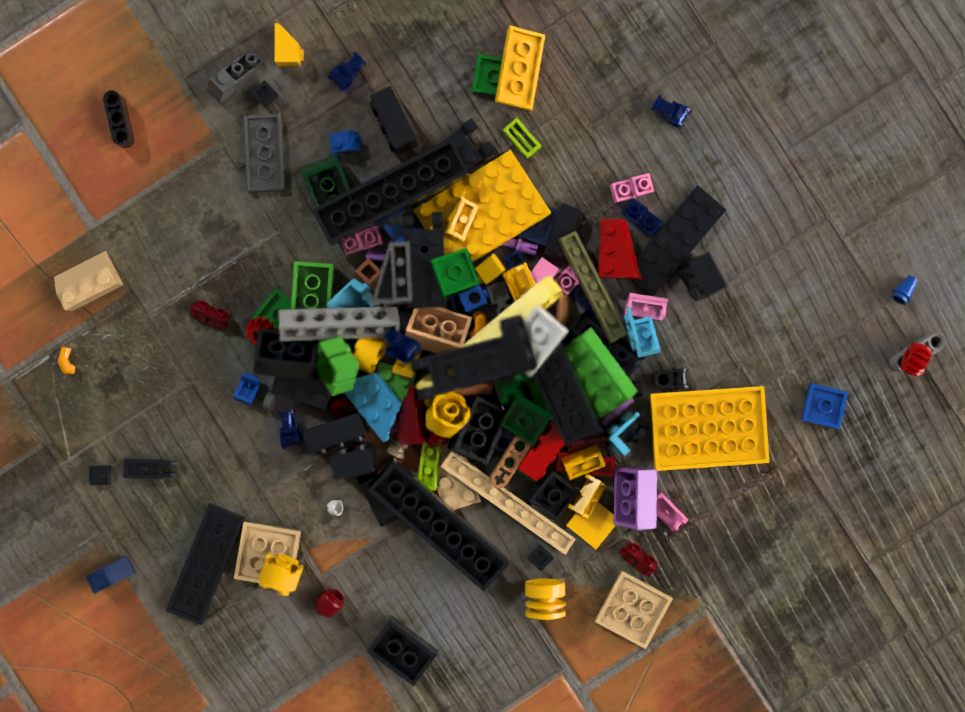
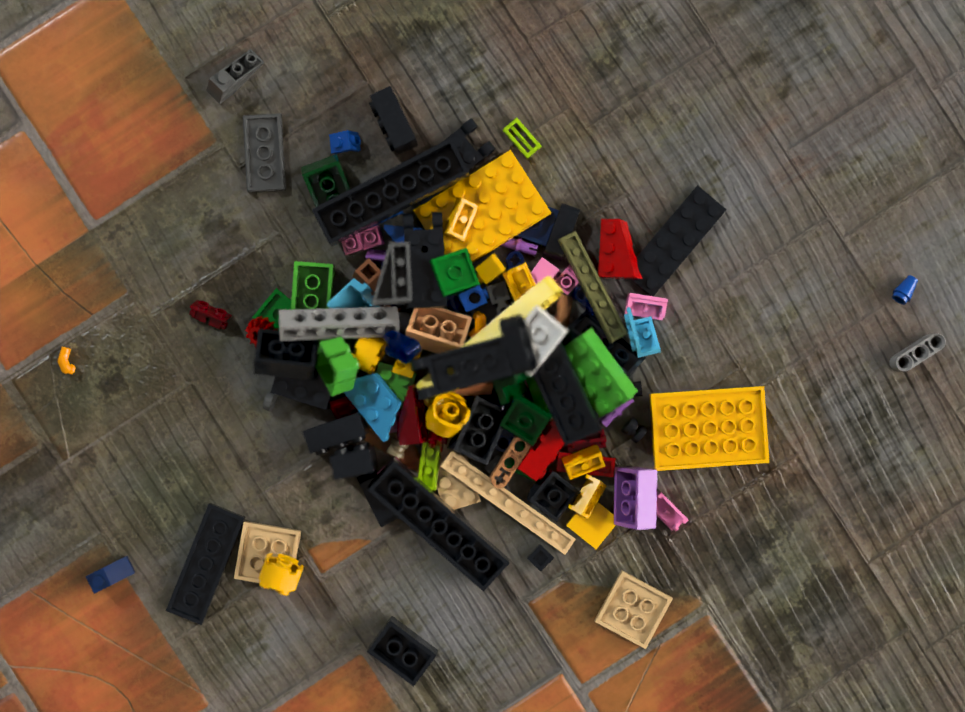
tan slope [54,251,123,311] -> none
black plate [89,465,111,485] -> none
black beam [103,90,134,148] -> none
black hinge [123,458,179,479] -> none
blue bracket [233,373,261,406] -> none
black plate [251,80,279,108] -> none
yellow slope [275,23,304,67] -> none
clear blue connector [278,410,303,449] -> none
dark red head [315,588,344,617] -> none
white hinge [327,500,343,516] -> none
clear blue connector [328,51,367,91] -> none
green tile [472,54,502,97] -> none
yellow tile [495,26,545,111] -> none
yellow wheel [525,578,566,620] -> none
medium azure bracket [606,411,640,456] -> none
bright pink slope [609,173,654,203] -> none
dark red hinge [619,540,658,577] -> none
clear blue slope [621,198,664,238] -> none
clear blue connector [651,94,692,129] -> none
black piece [651,368,690,389] -> none
black brick [678,252,728,301] -> none
blue plate [801,383,849,429] -> none
red gear [900,342,932,376] -> none

